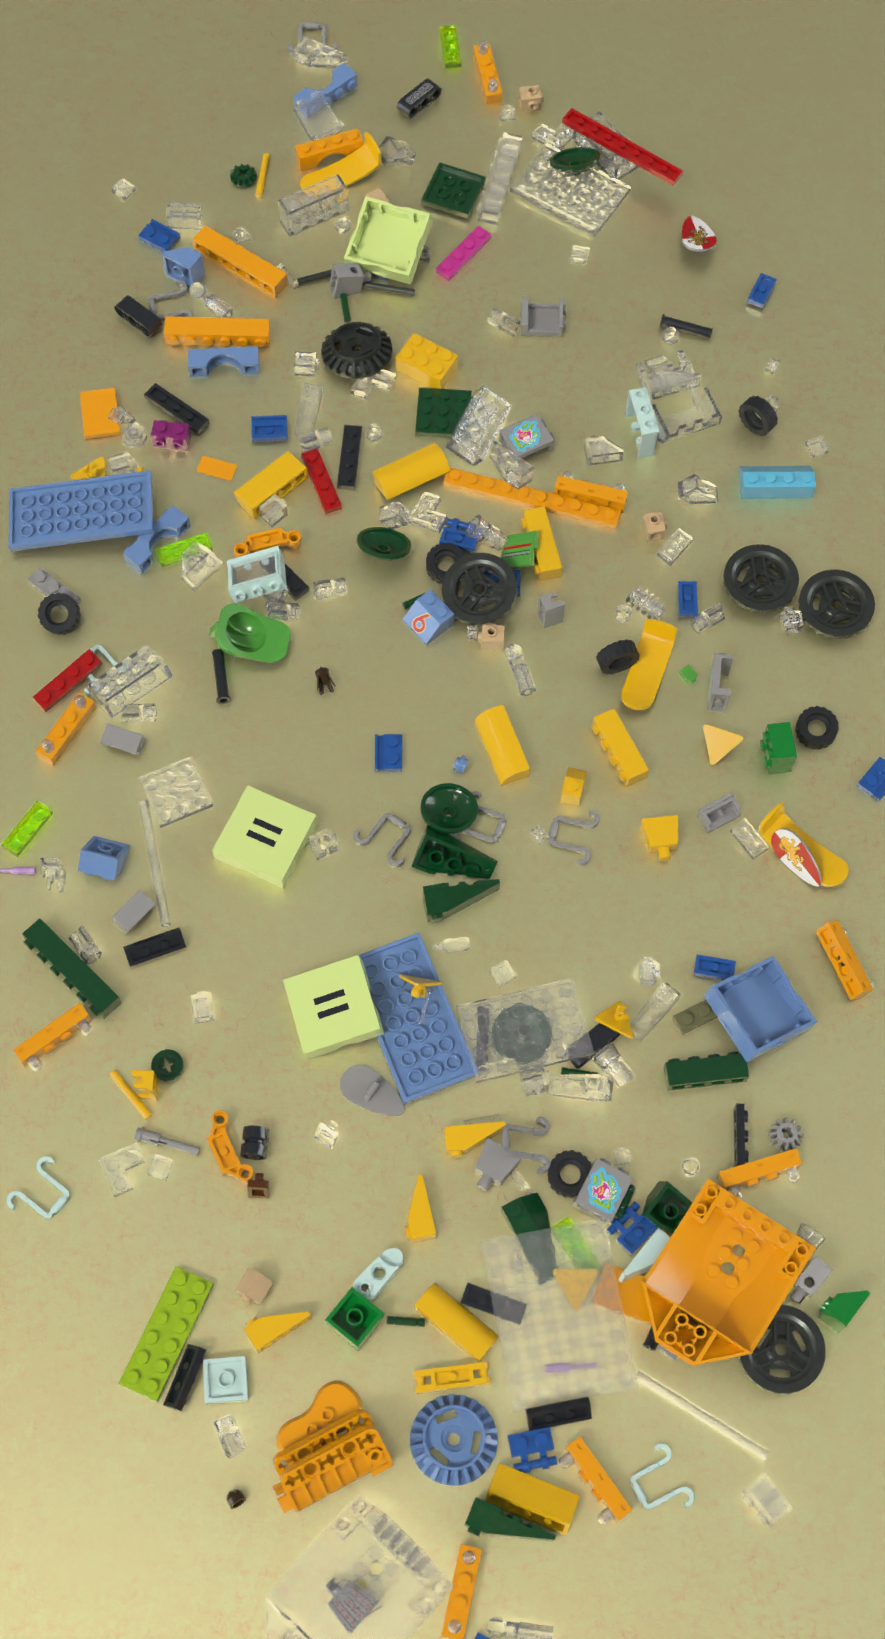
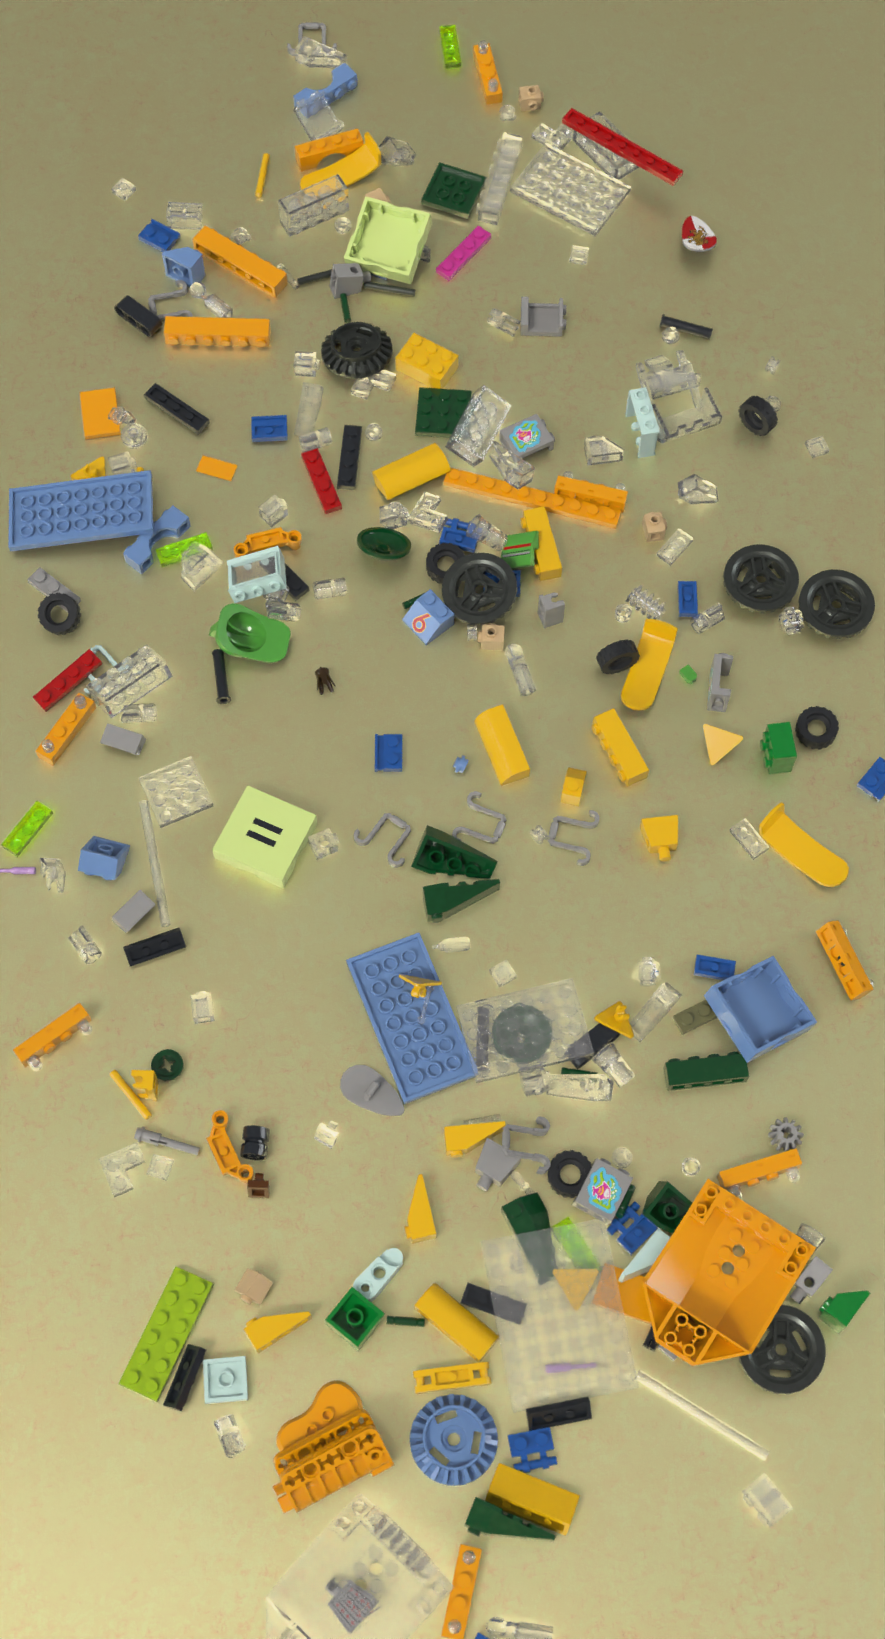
light aqua piece [7,1157,70,1219] -> none
dark green brick [22,918,122,1019] -> none
magenta brick [151,420,191,451] -> none
medium blue arch [188,346,260,377] -> none
dark brown hinge [227,1489,246,1509] -> none
dark green gear [230,163,257,187] -> none
yellow brick [234,451,308,520] -> none
yellowish green tile [283,955,384,1059] -> none
black beam [397,78,442,119] -> none
dark green dish [420,783,478,834] -> none
dark green dish [550,147,600,175] -> none
light orange piece [559,1437,632,1525] -> none
light aqua piece [630,1443,694,1510] -> none
light grey hinge [697,792,741,833] -> none
black plate [734,1103,749,1167] -> none
medium azure slope [739,466,816,499] -> none
blue plate [747,273,777,309] -> none
shield [771,828,822,887] -> none

